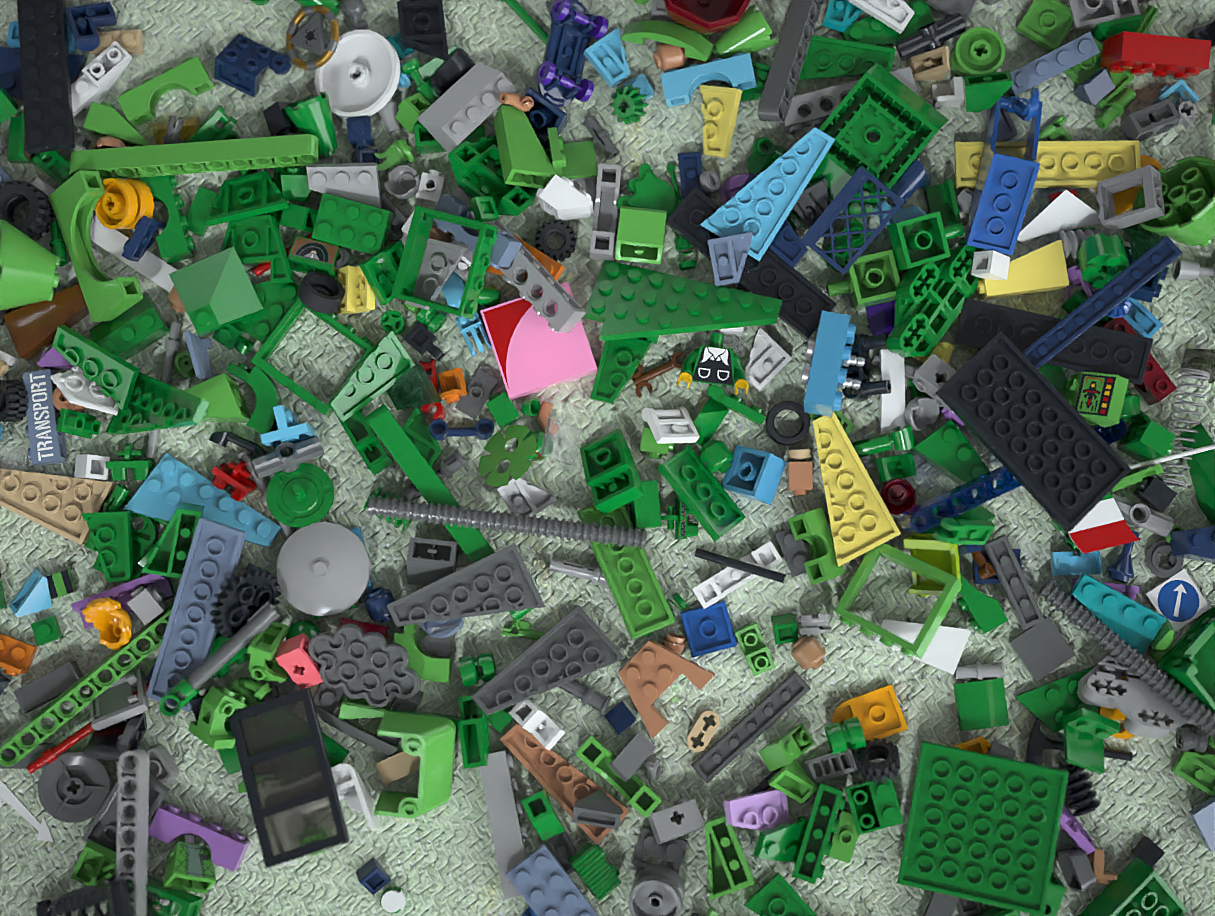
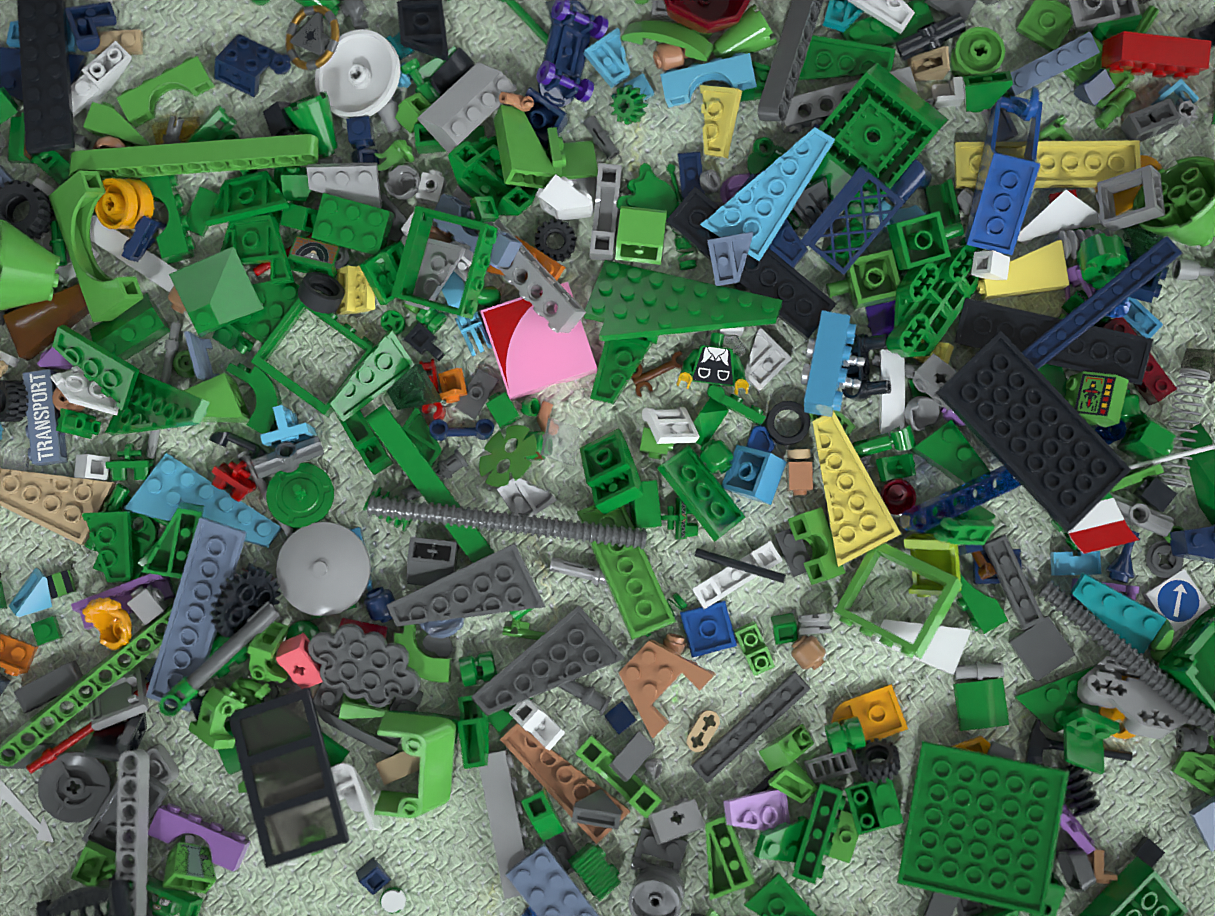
none -> blue tile [746,425,774,453]

